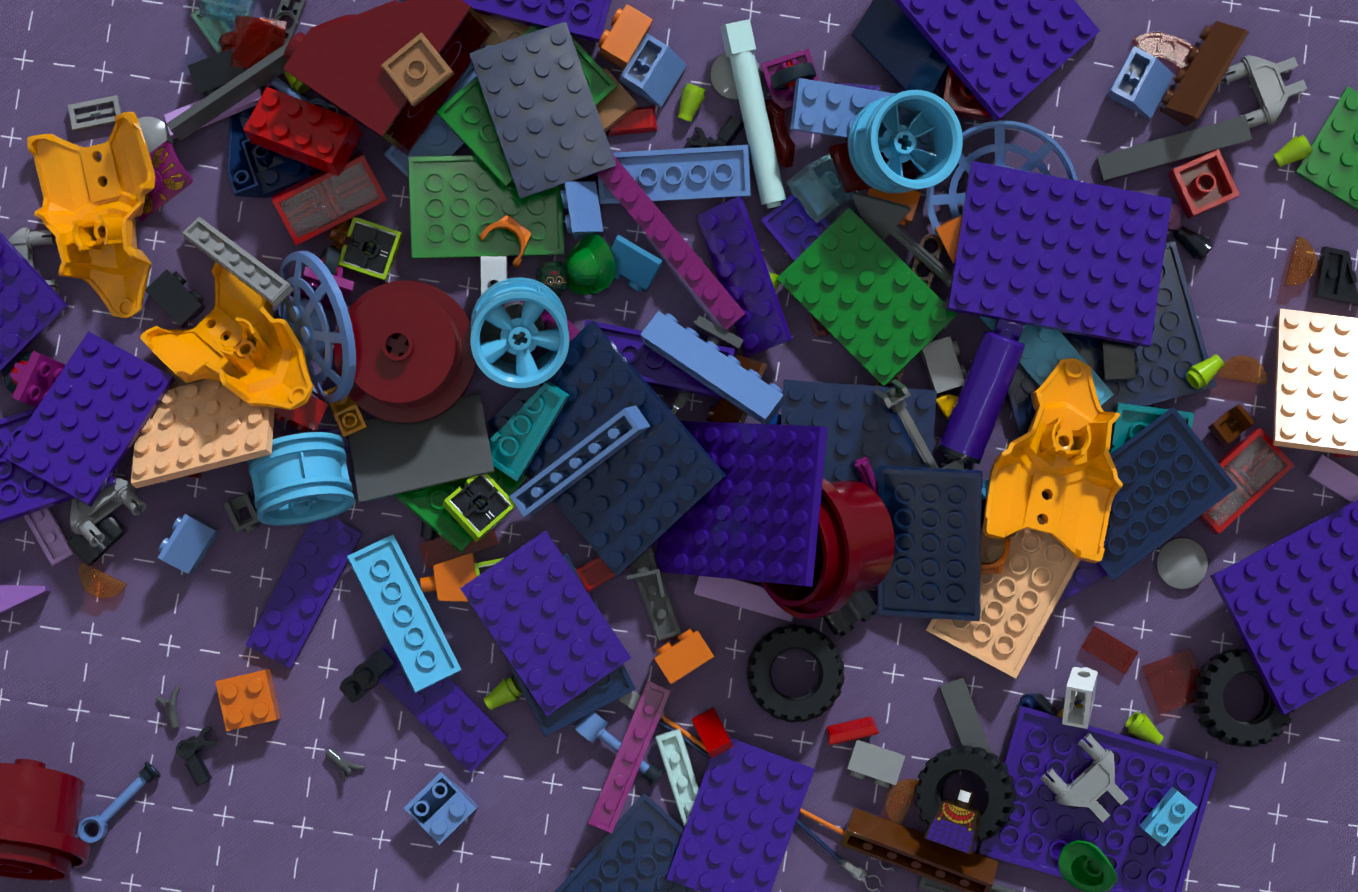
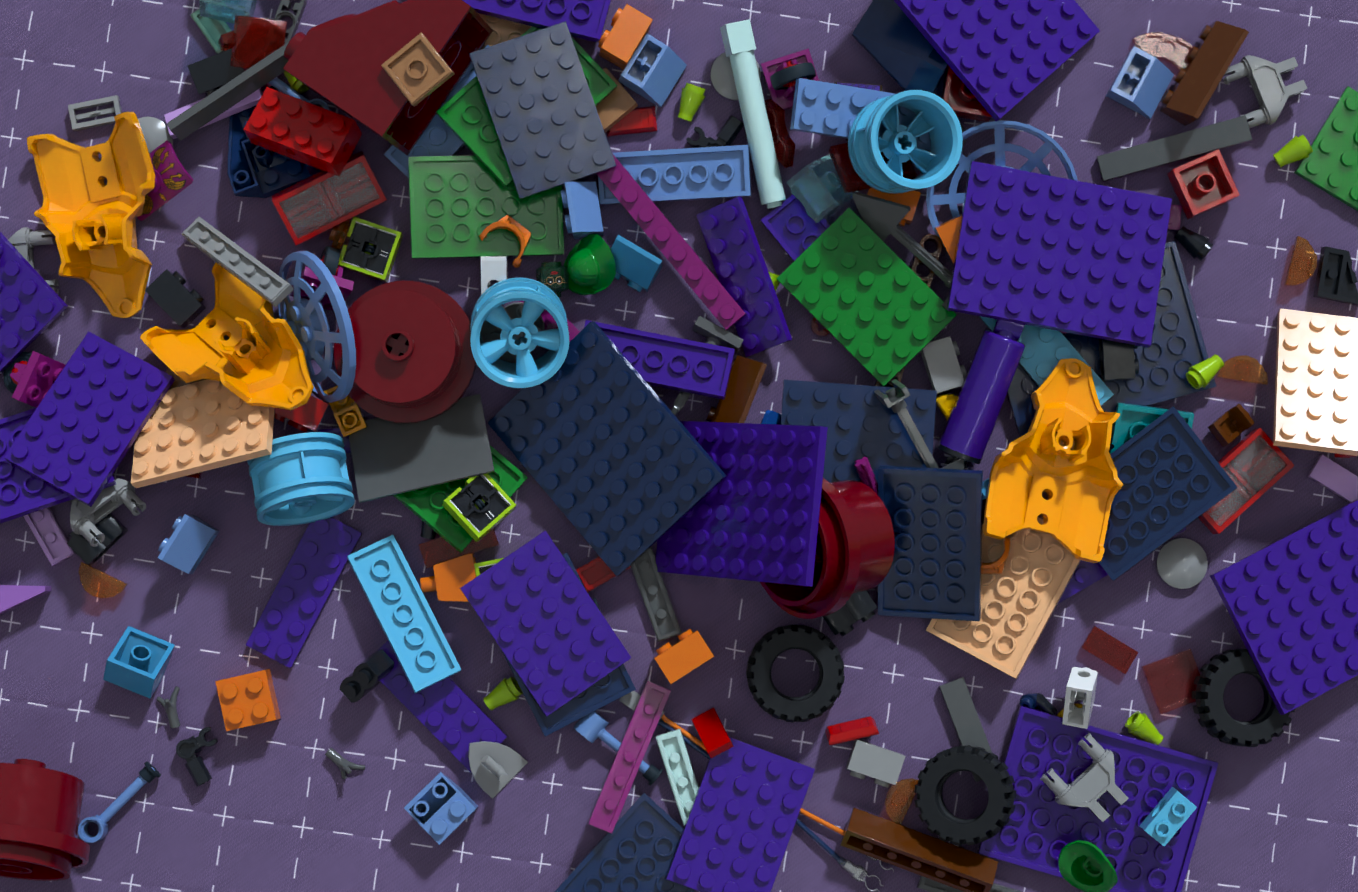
dark grey window [223,491,259,533] -> none
teal wing [489,381,570,481] -> none
medium blue brick [510,405,651,517] -> none
dark grey bracket [625,566,665,599] -> none
medium blue brick [640,311,784,424] -> none
lavender tile [694,576,793,622] -> none
torso [924,788,981,855] -> none
none -> dark azure slope [103,626,175,699]
none -> light grey shield [468,741,528,799]

